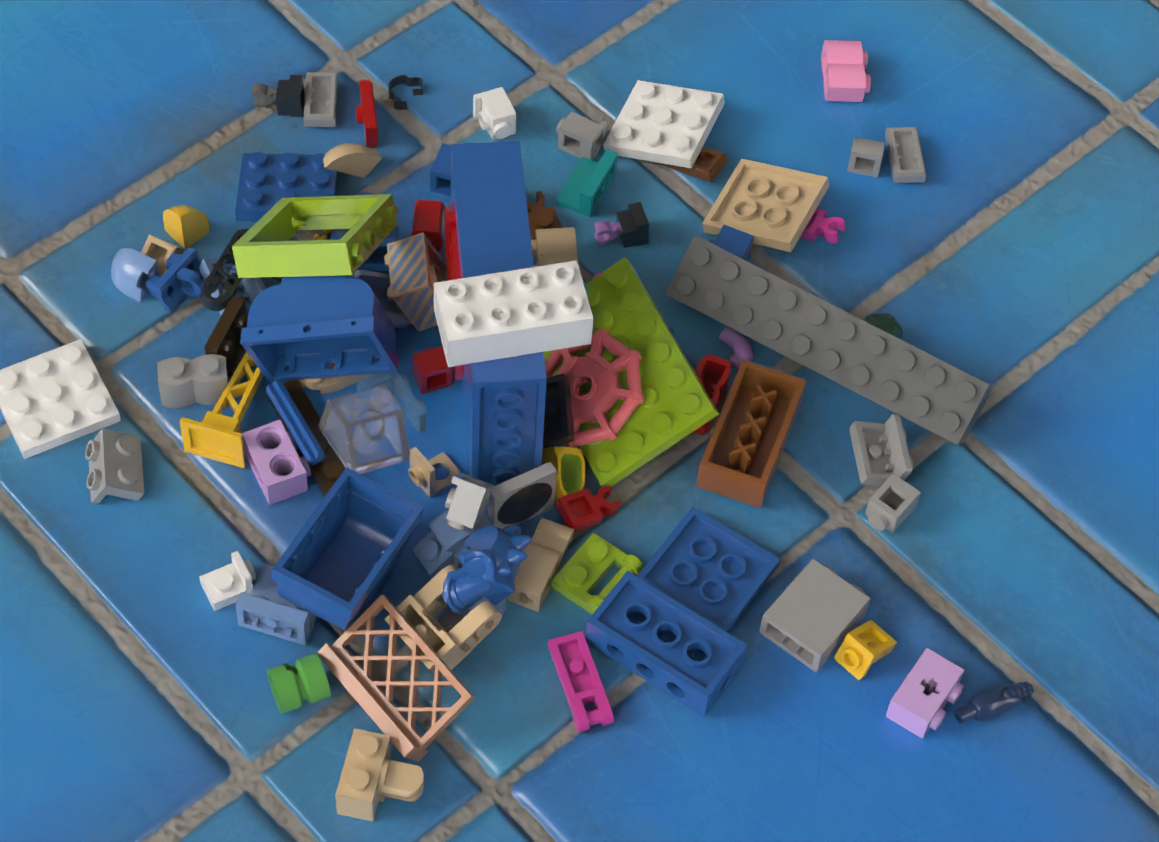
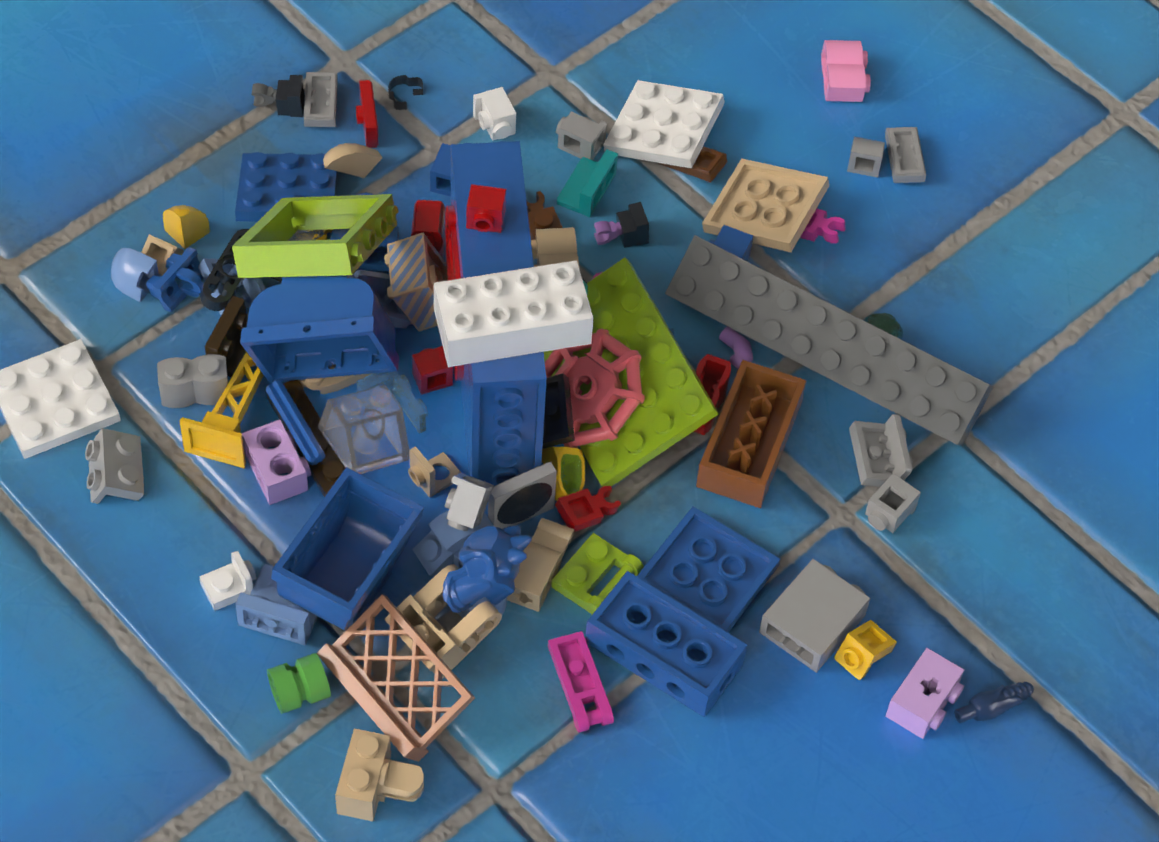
none -> red plate [466,184,506,233]

